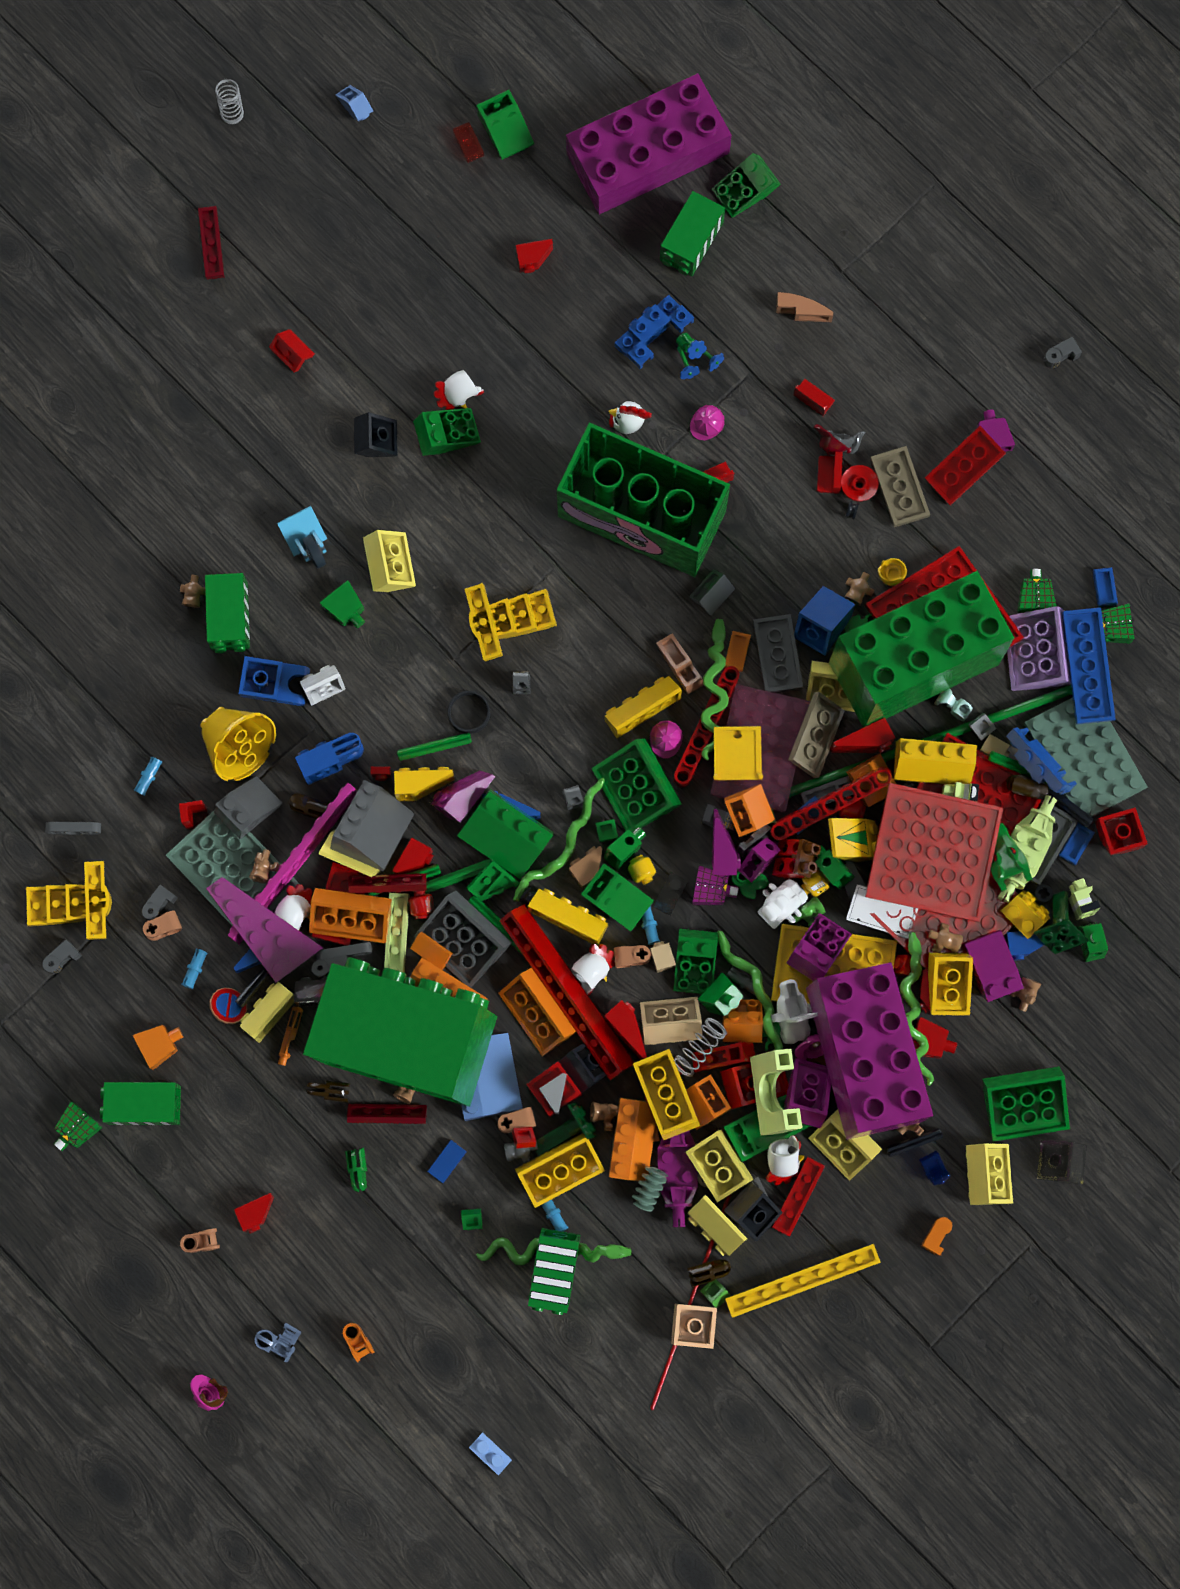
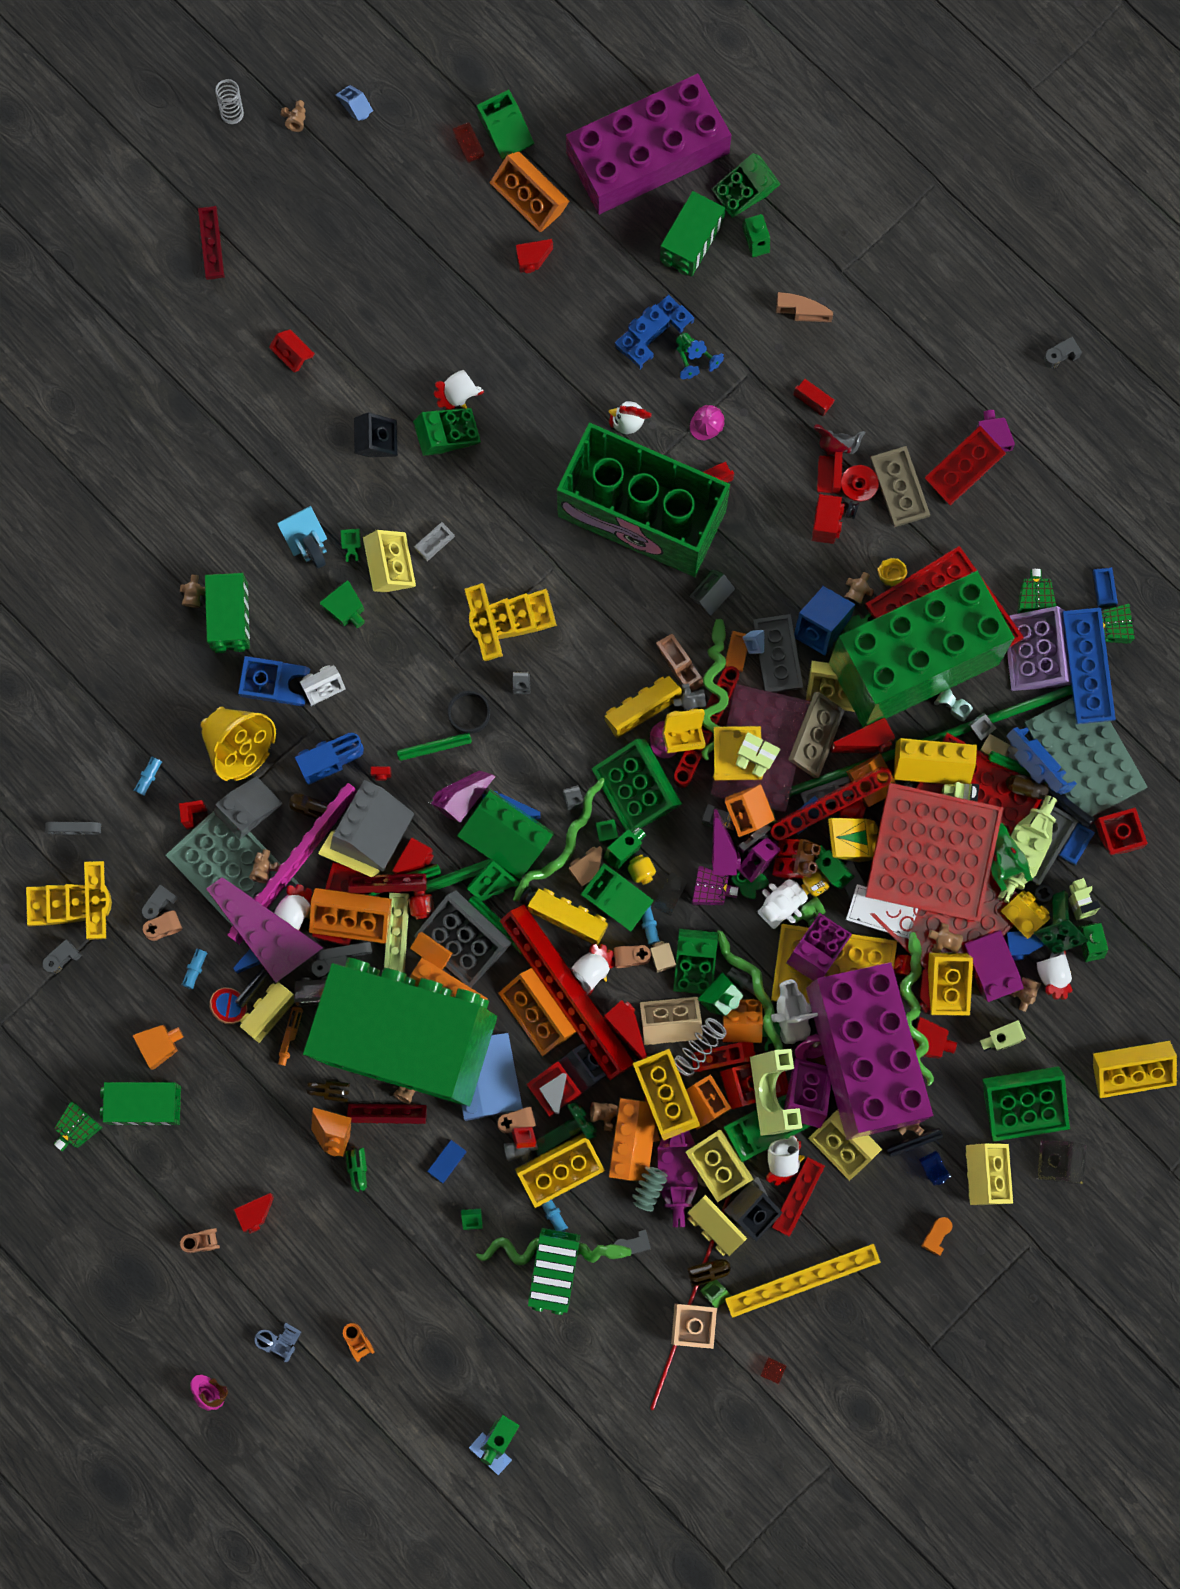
yellow slope [394,767,454,801] -> none
none -> medium nougat piece [281,100,306,132]
none -> orange slope [311,1108,351,1157]
none -> green plate [341,529,361,562]
none -> light grey plate [414,522,455,561]
none -> green torso [480,1415,520,1465]
none -> orange slope [490,152,570,232]
none -> dark grey leg [614,1230,651,1255]
none -> yellow bracket [662,709,706,753]
none -> dark grey piece [673,683,706,711]
none -> yellowish green hips [736,732,780,778]
none -> green torso [742,214,770,258]
none -> light blue slope [743,630,764,654]
none -> clear red tile [760,1357,787,1384]
none -> red brick [812,494,845,544]
none -> yellowish green torso [980,1020,1026,1052]
none -> white piece [1037,951,1072,1000]
none -> yellow slope [1093,1041,1177,1098]

